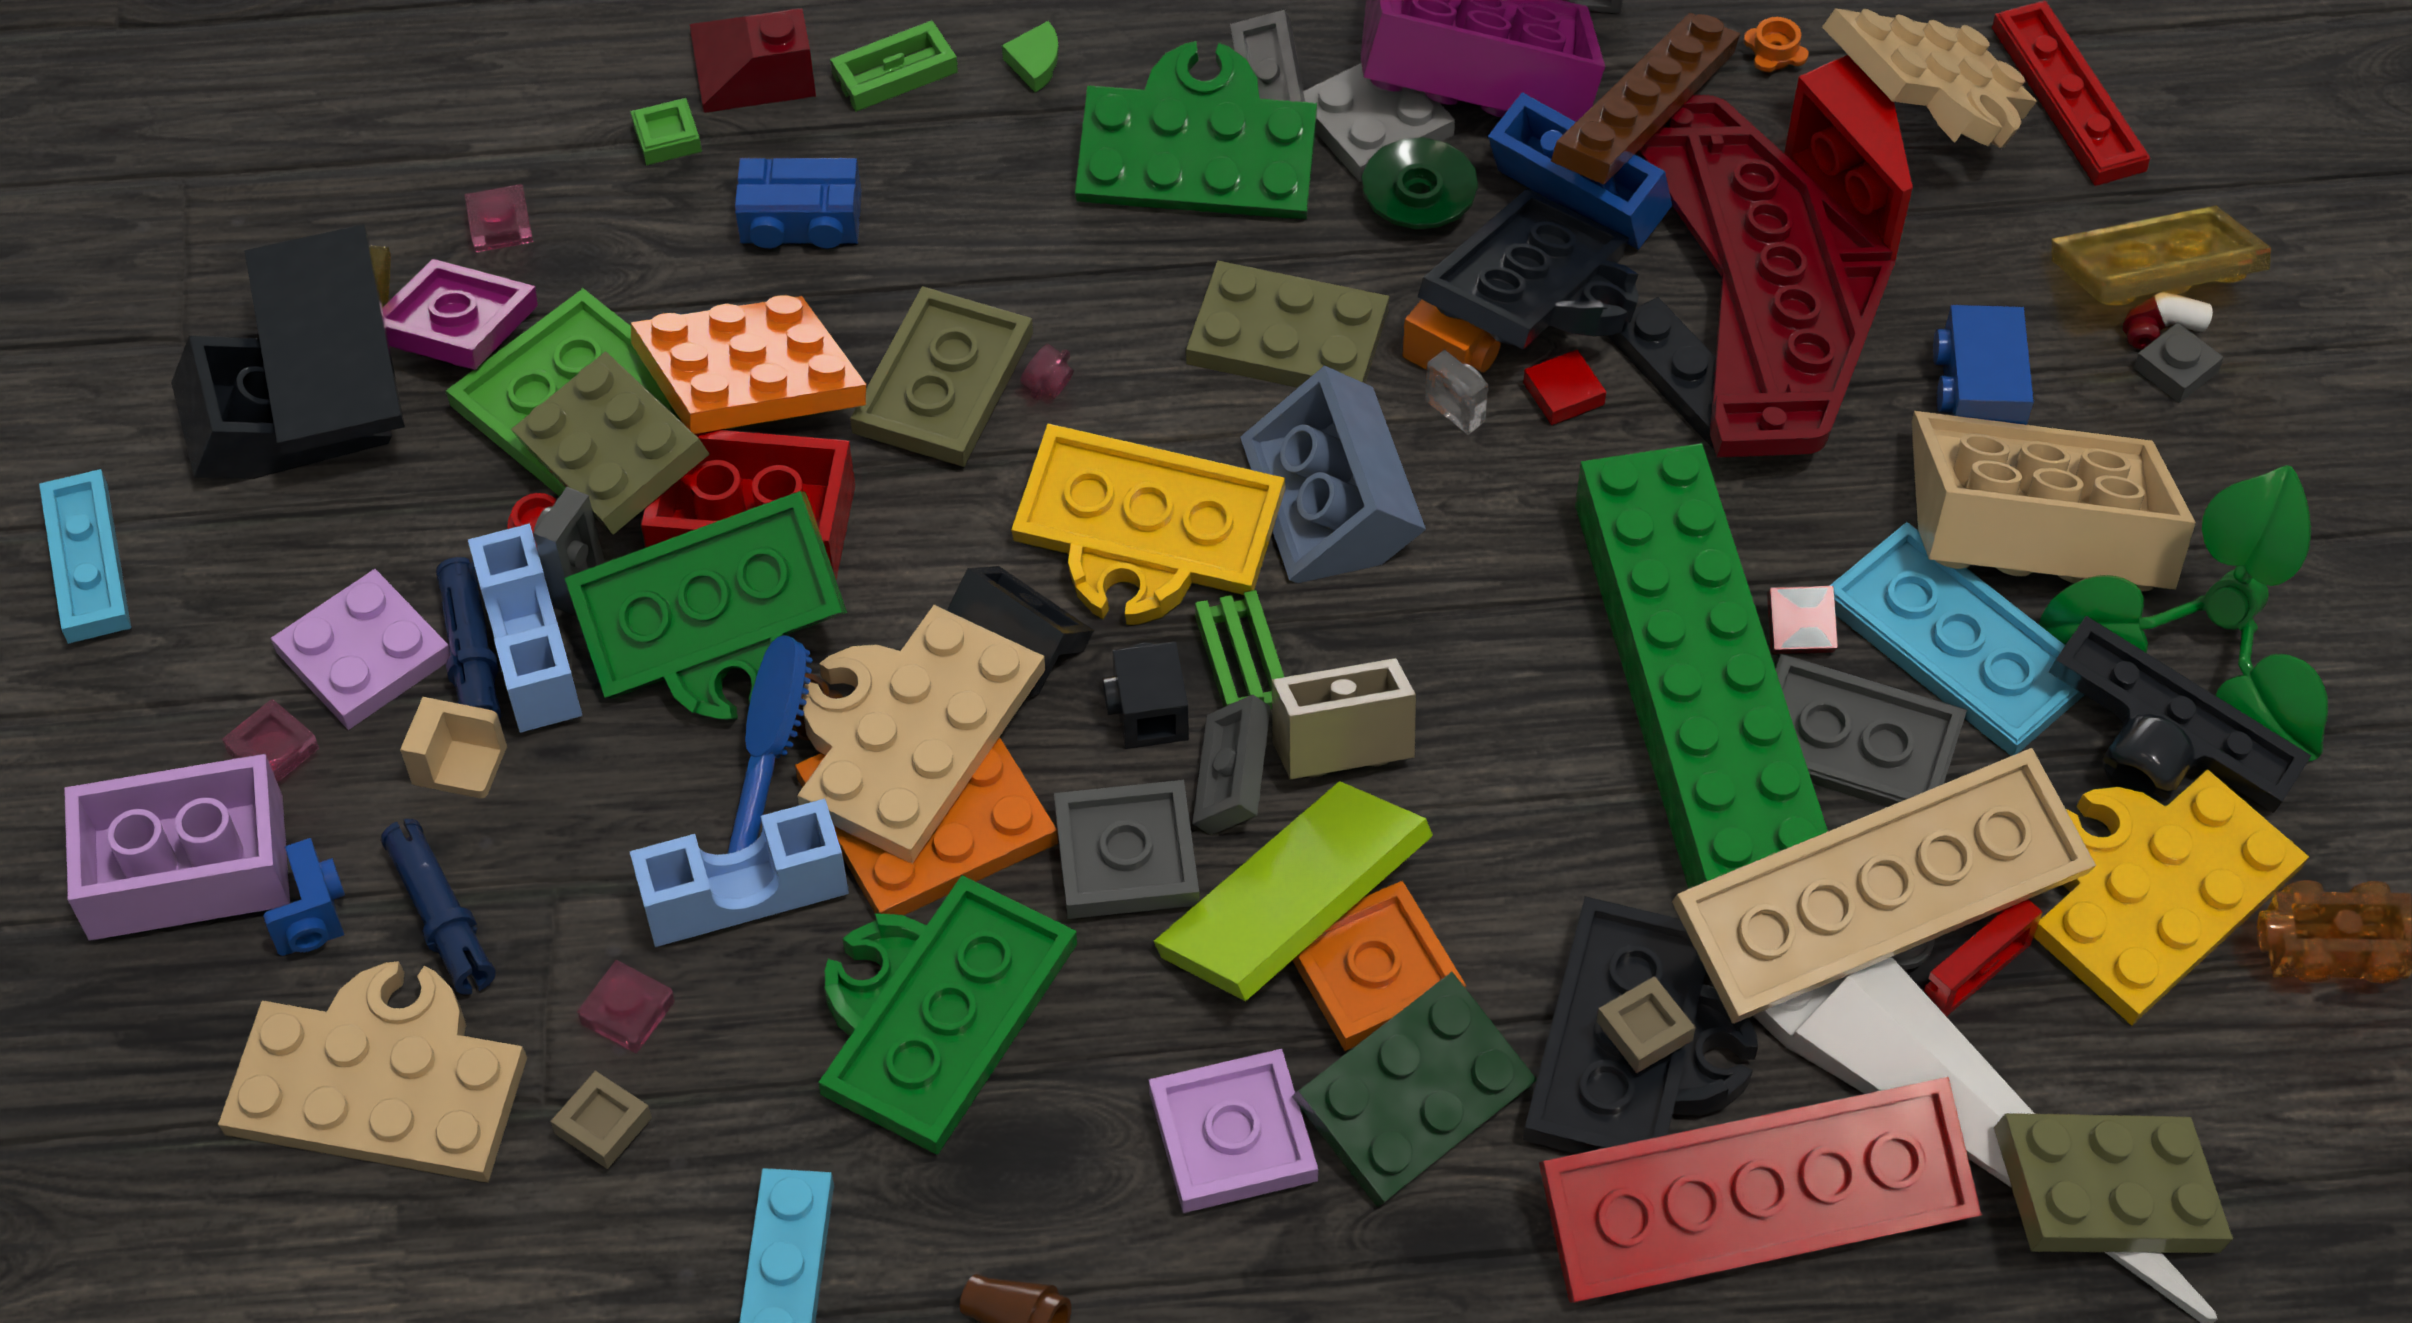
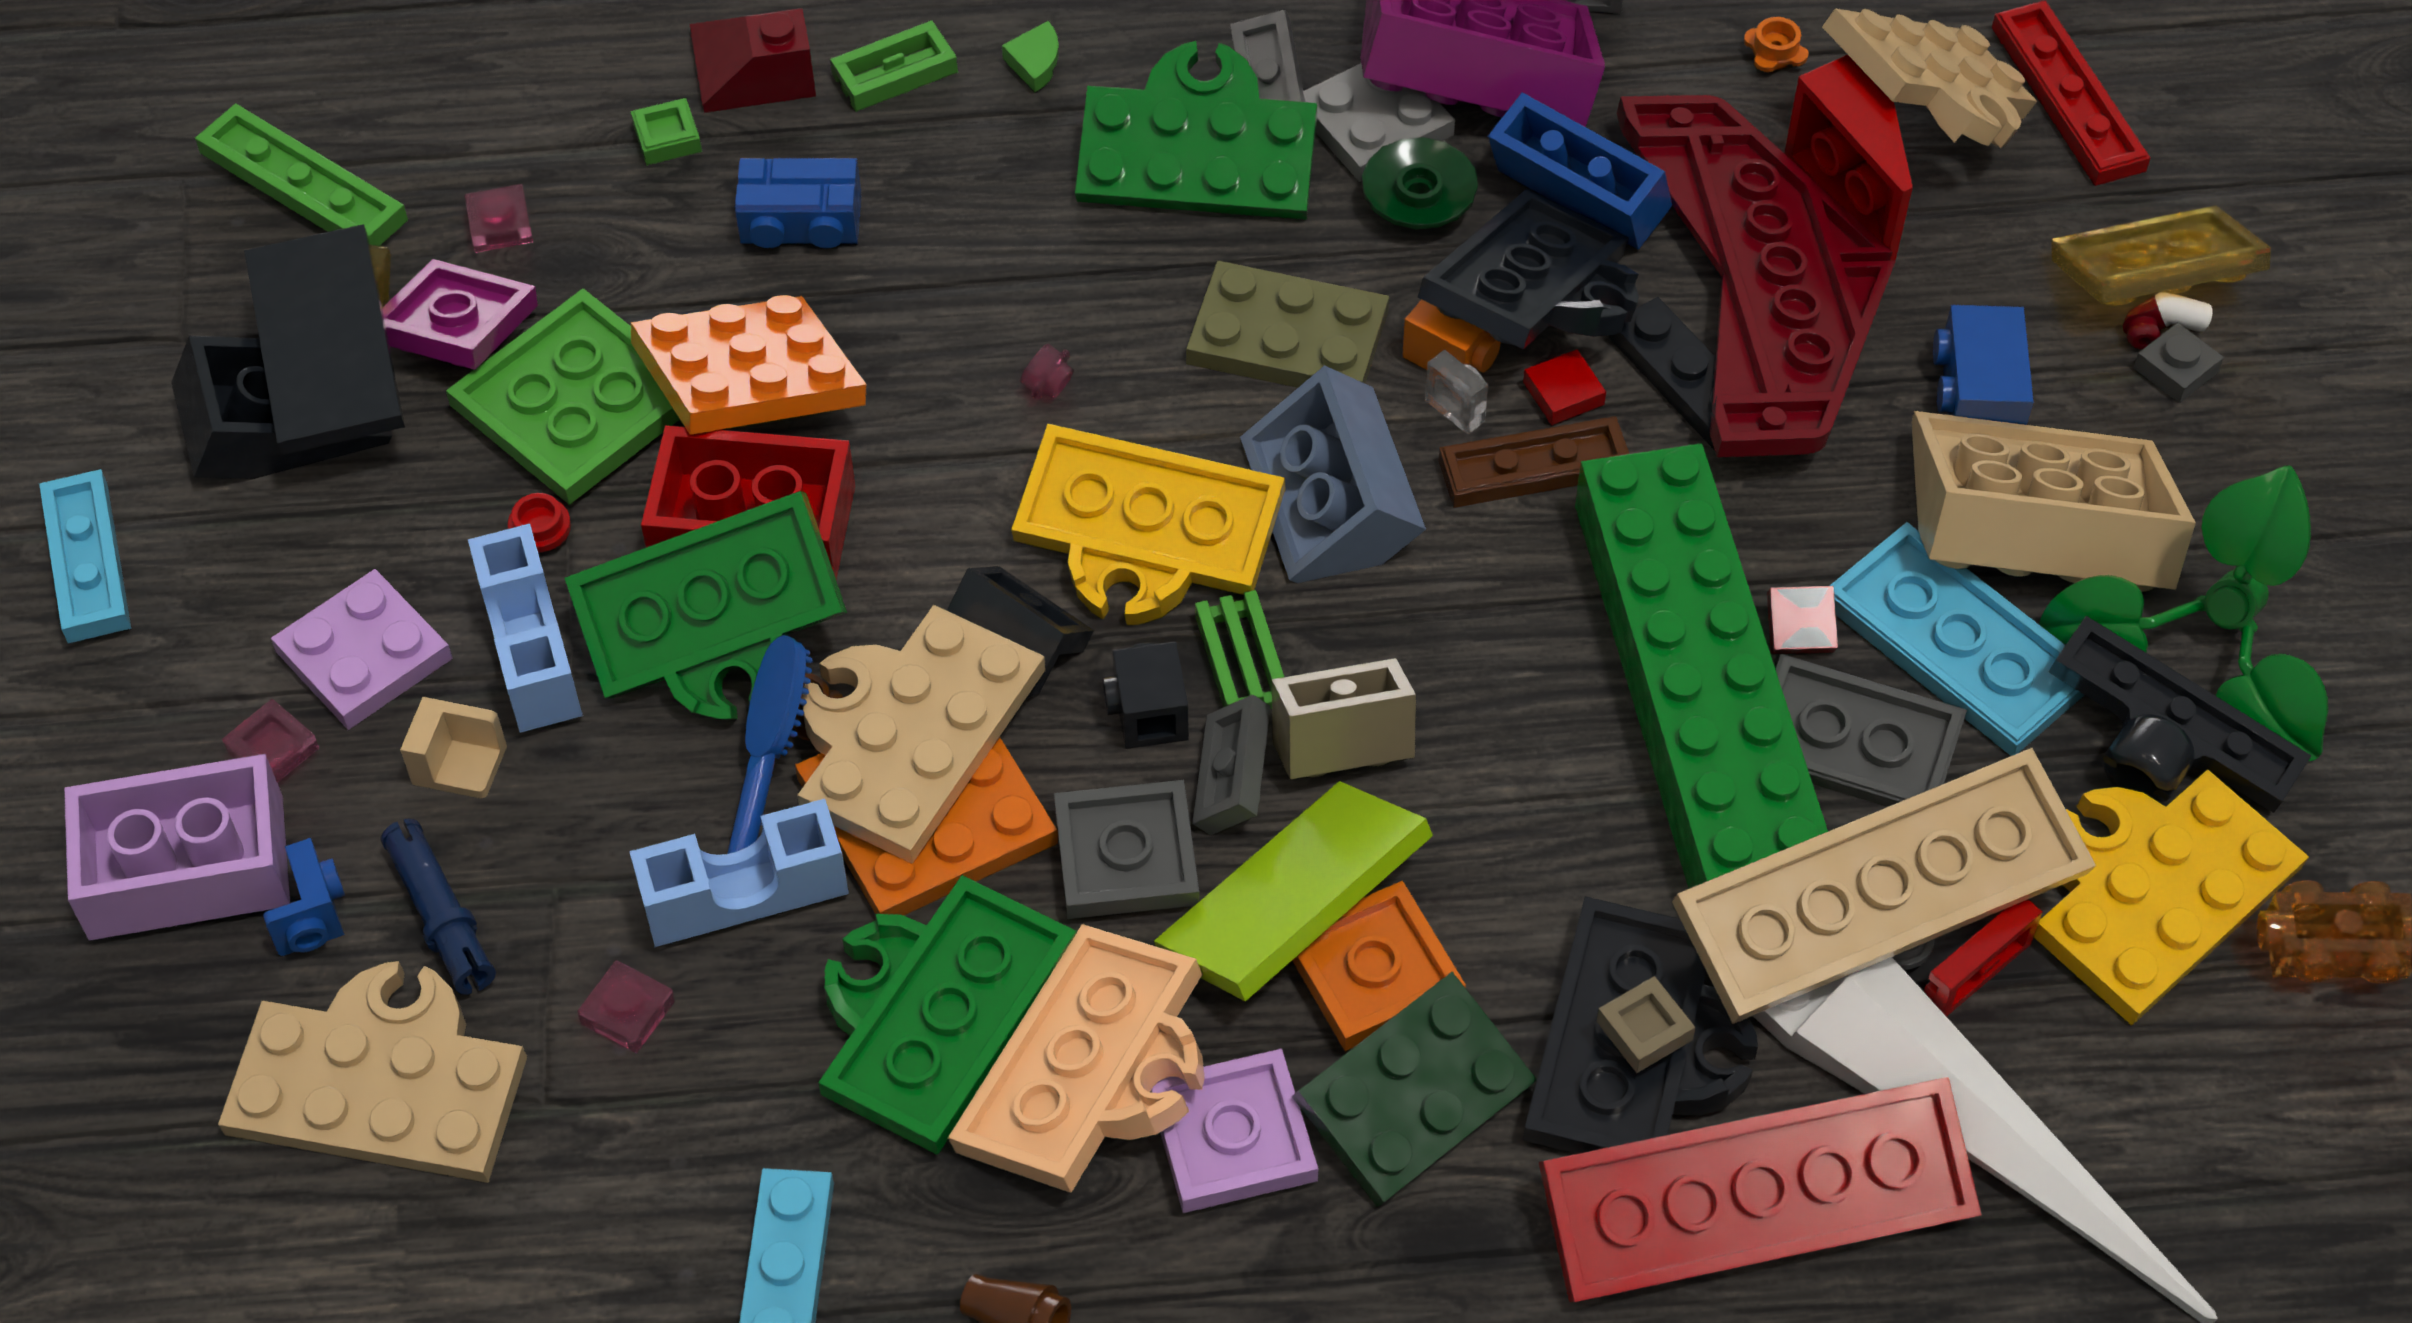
dark blue pin [436,557,502,721] -> none
olive plate [511,351,709,535] -> none
dark grey plate [533,487,605,616] -> none
dark tan plate [550,1071,652,1169] -> none
olive plate [850,286,1033,467] -> none
reddish brown plate [1551,12,1741,185] -> none
olive plate [1994,1113,2233,1253] -> none
none -> bright green plate [195,103,408,253]
none -> light nougat plate [948,924,1205,1193]
none -> reddish brown tile [1438,416,1629,508]

